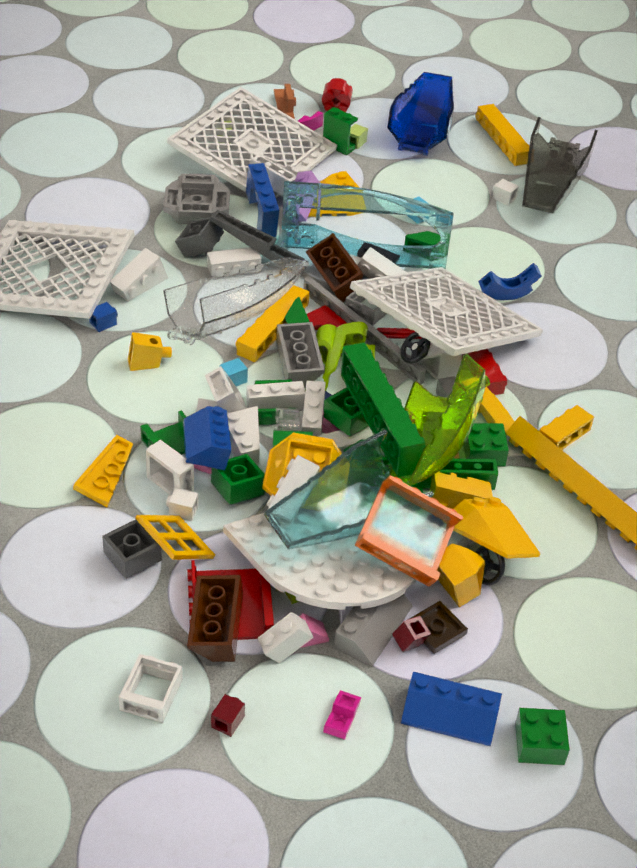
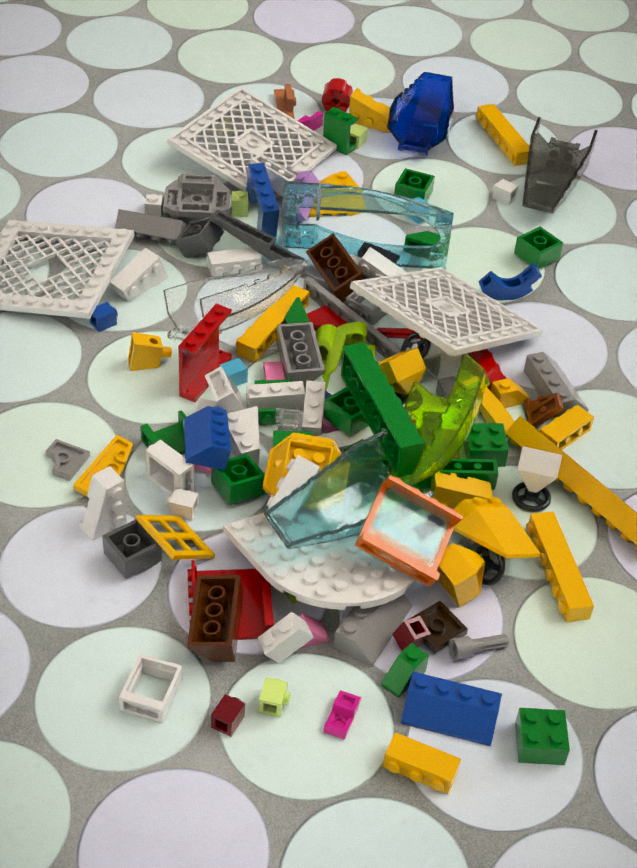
none -> light grey tile [46,439,90,481]
none -> white wedge [79,466,127,541]
none -> light grey slope [115,209,187,245]
none -> white slope [145,194,164,217]
none -> red panel [178,304,232,403]
none -> yellowish green brick [231,190,248,217]
none -> yellowish green brick [258,677,291,717]
none -> bright pink slope [263,361,285,380]
none -> yellow wedge [349,88,397,133]
none -> yellow piece [379,348,426,413]
none -> green slope [381,643,429,698]
none -> yellow brick [383,732,461,794]
none -> green brick [393,168,435,204]
none -> light grey piece [448,634,510,660]
none -> yellow slope [491,378,531,408]
none -> white piece [512,446,562,512]
none -> green brick [514,226,563,269]
none -> light grey slope [524,352,589,418]
none -> dark orange wing [524,393,564,428]
none -> yellow brick [526,511,594,622]

